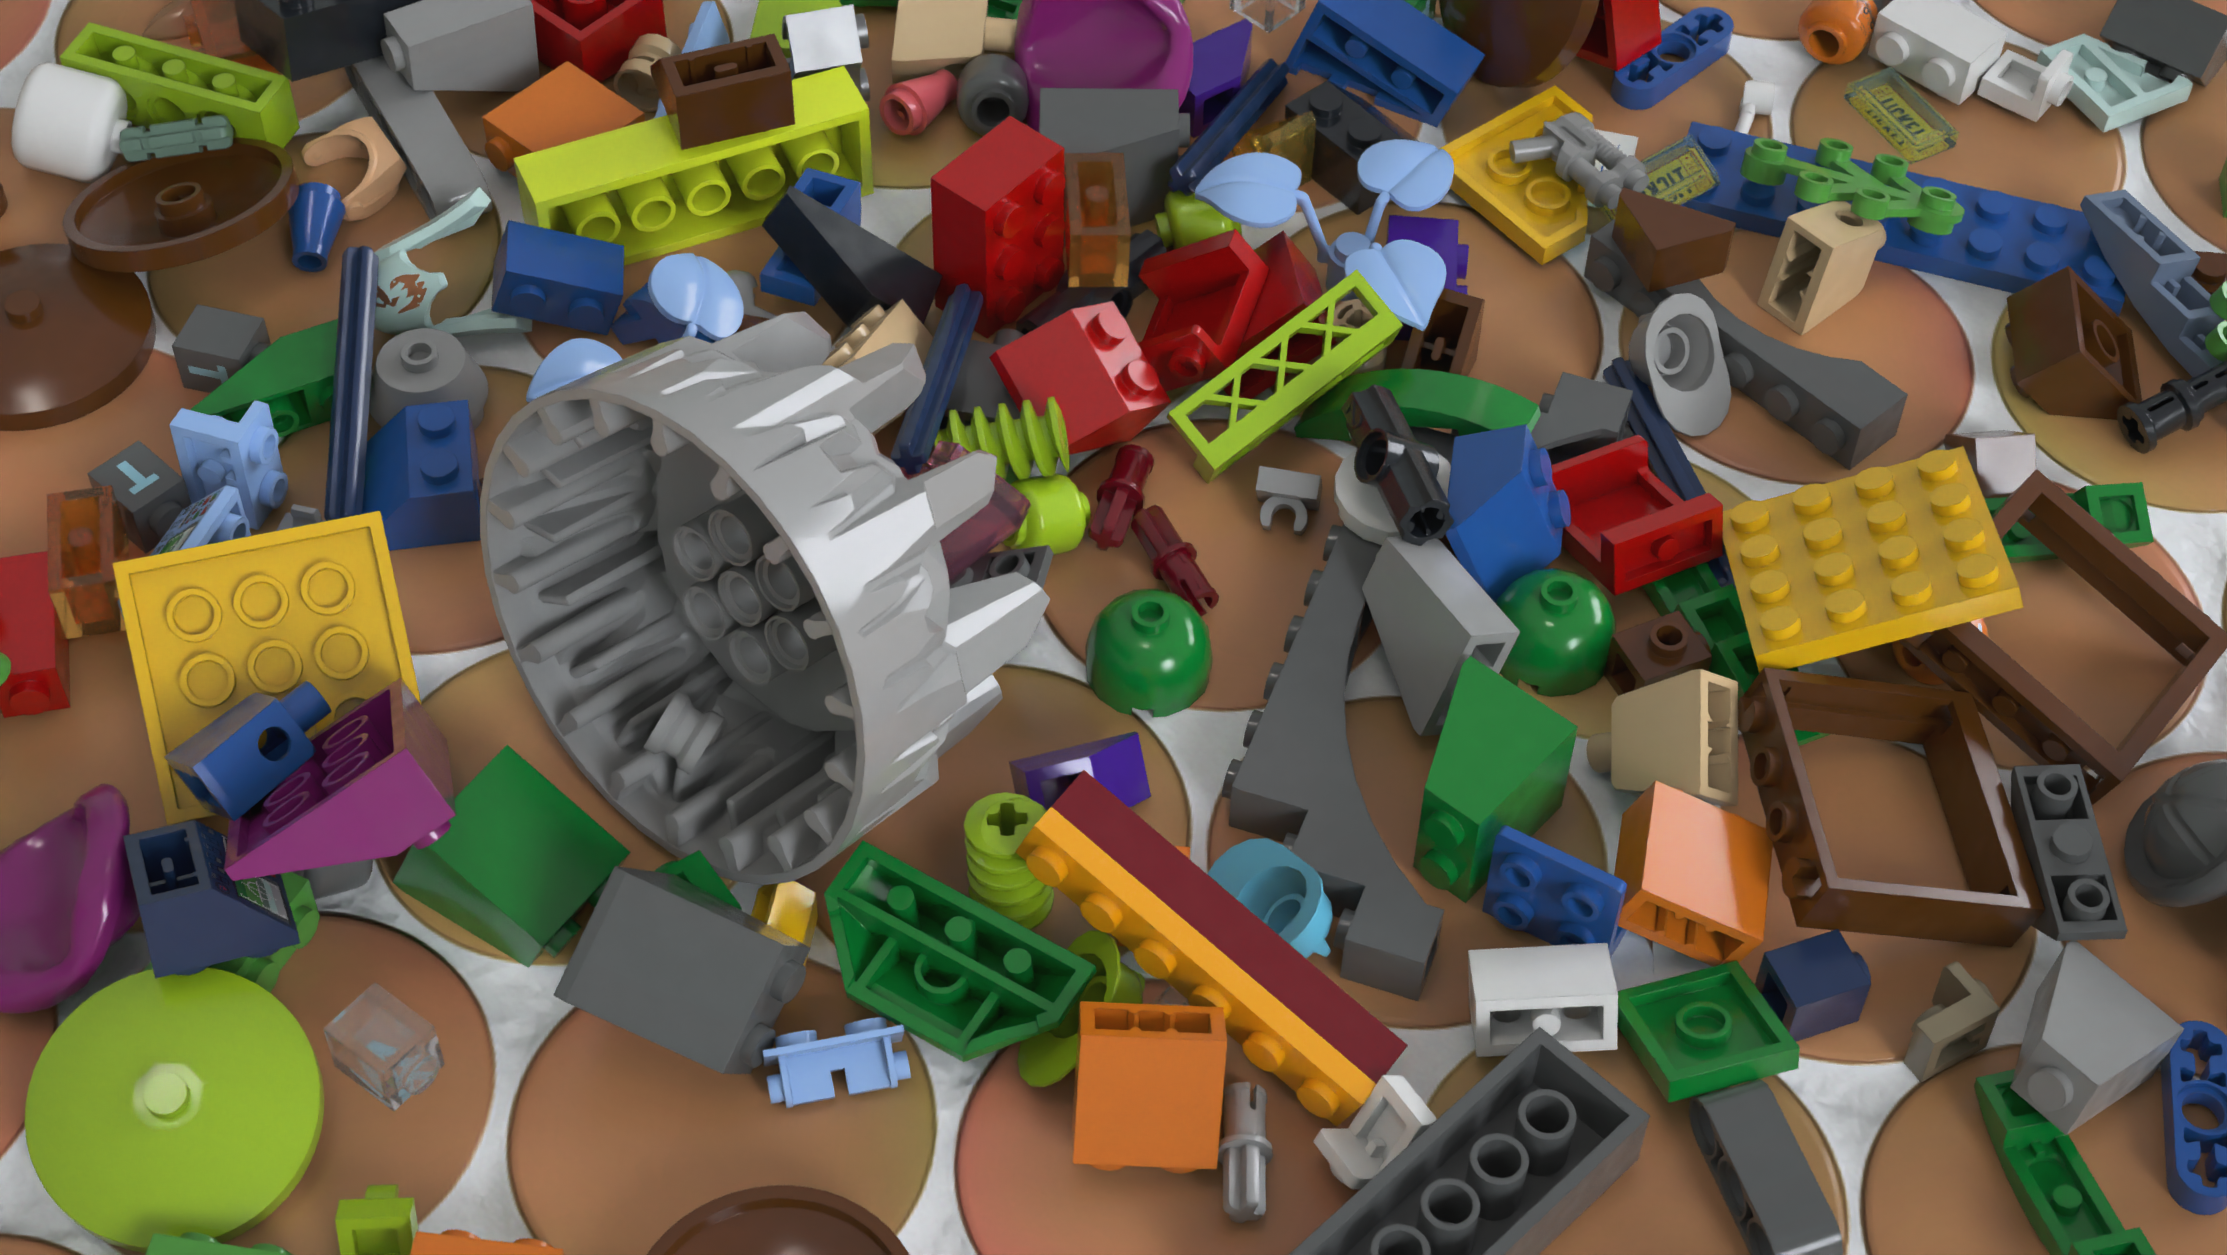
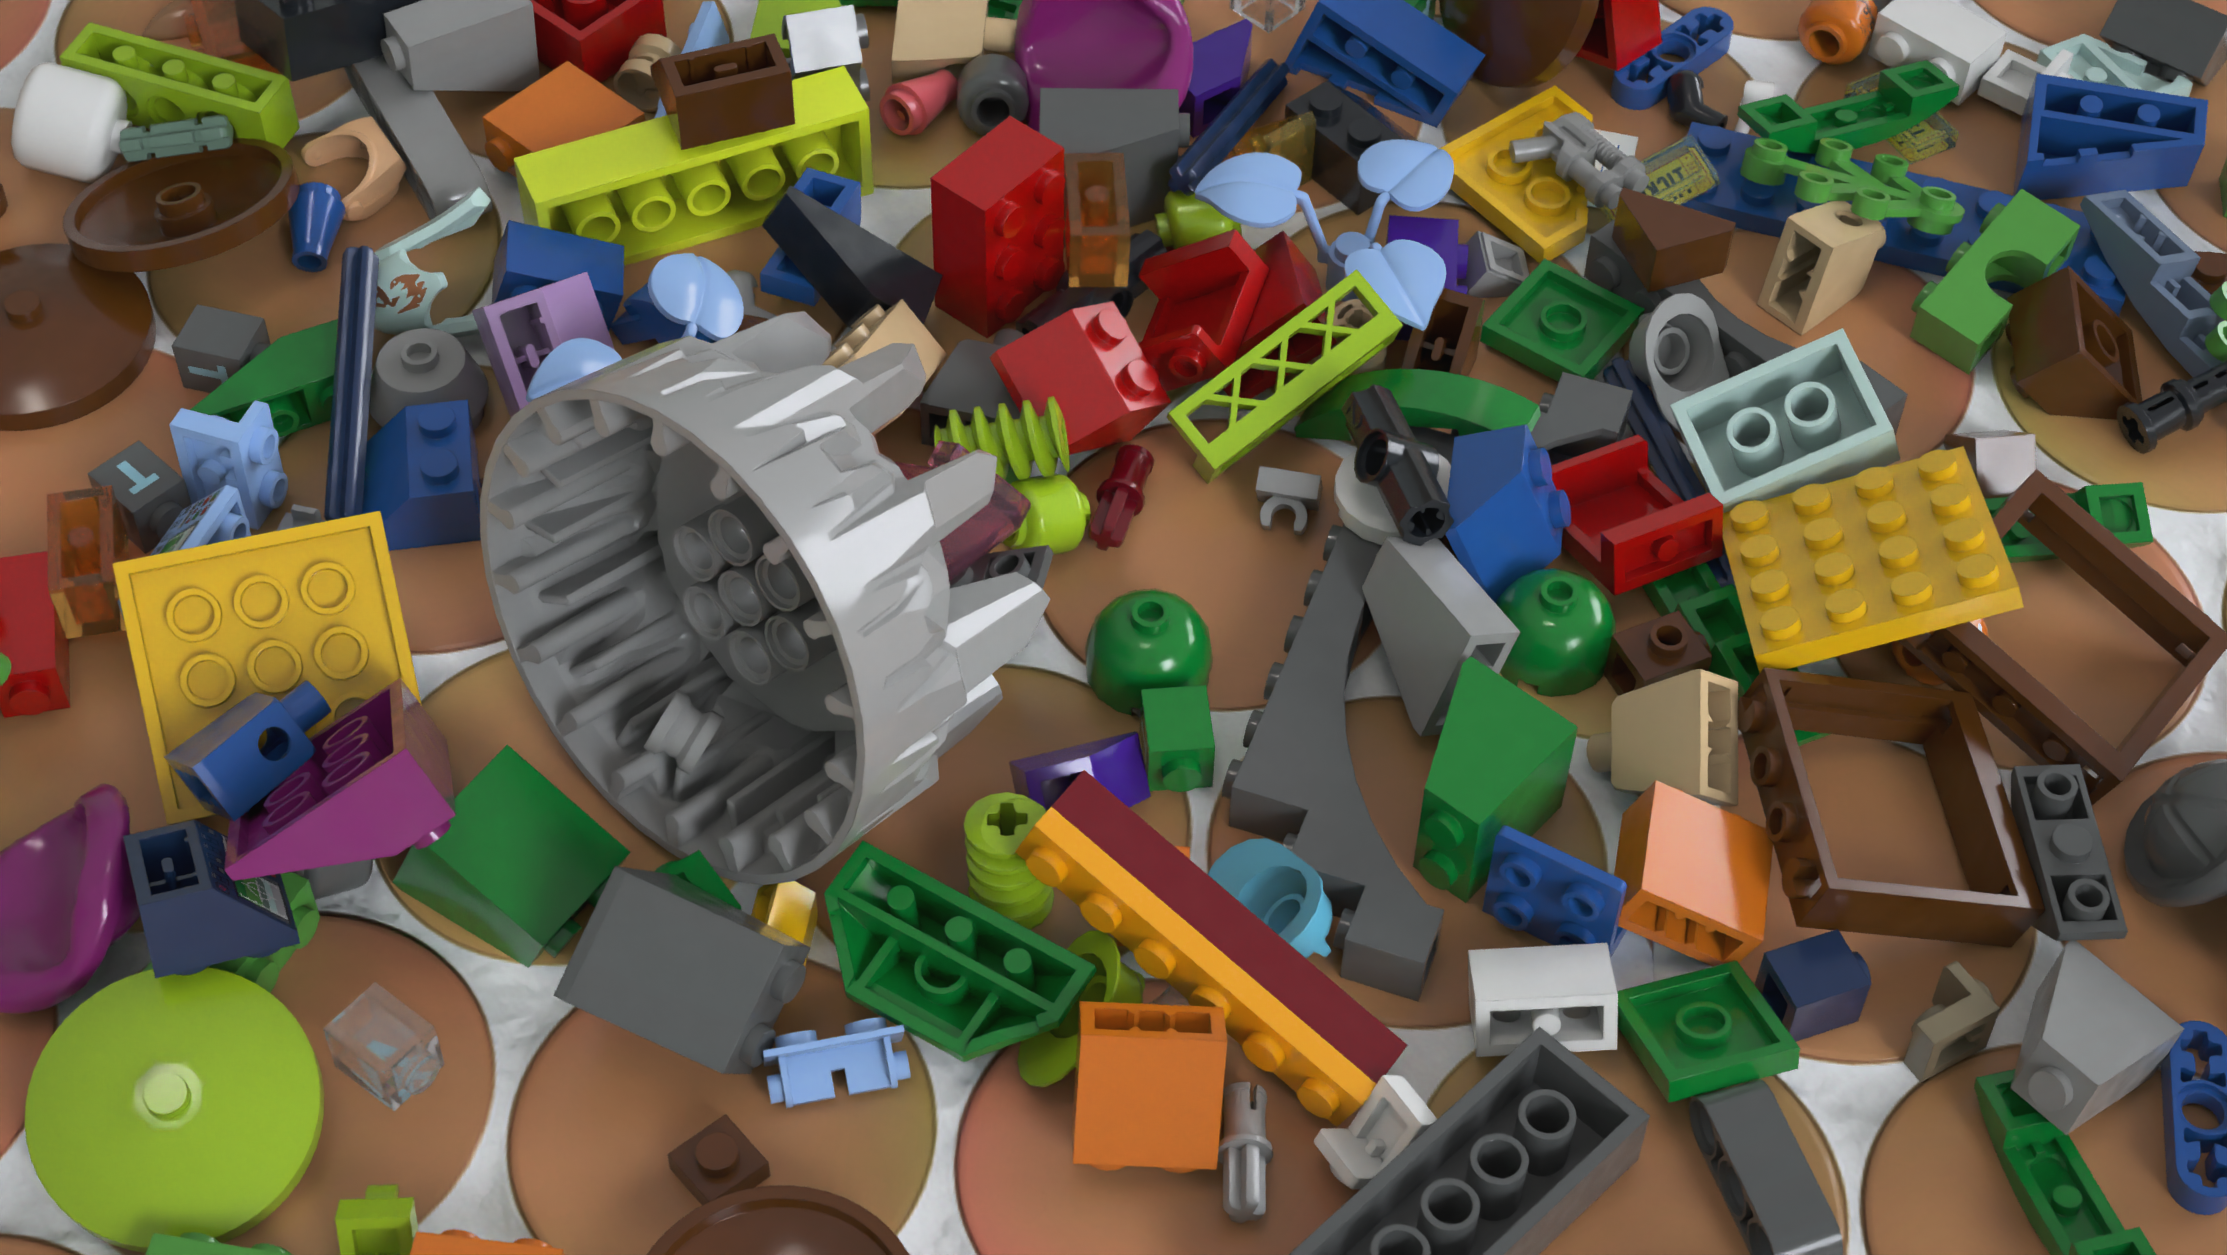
dark blue axle [891,283,984,475] -> none
dark red axle [1131,505,1219,616] -> none
none -> lavender slope [472,272,615,418]
none -> reddish brown plate [667,1114,770,1205]
none -> green brick [1140,685,1215,792]
none -> light grey slope [1458,231,1529,298]
none -> green plate [1480,259,1645,382]
none -> black arm [1666,70,1728,129]
none -> light aqua brick [1670,328,1900,513]
none -> green slope [1737,60,1960,154]
none -> bright green arch [1910,188,2081,375]
none -> blue wedge [2013,73,2208,200]

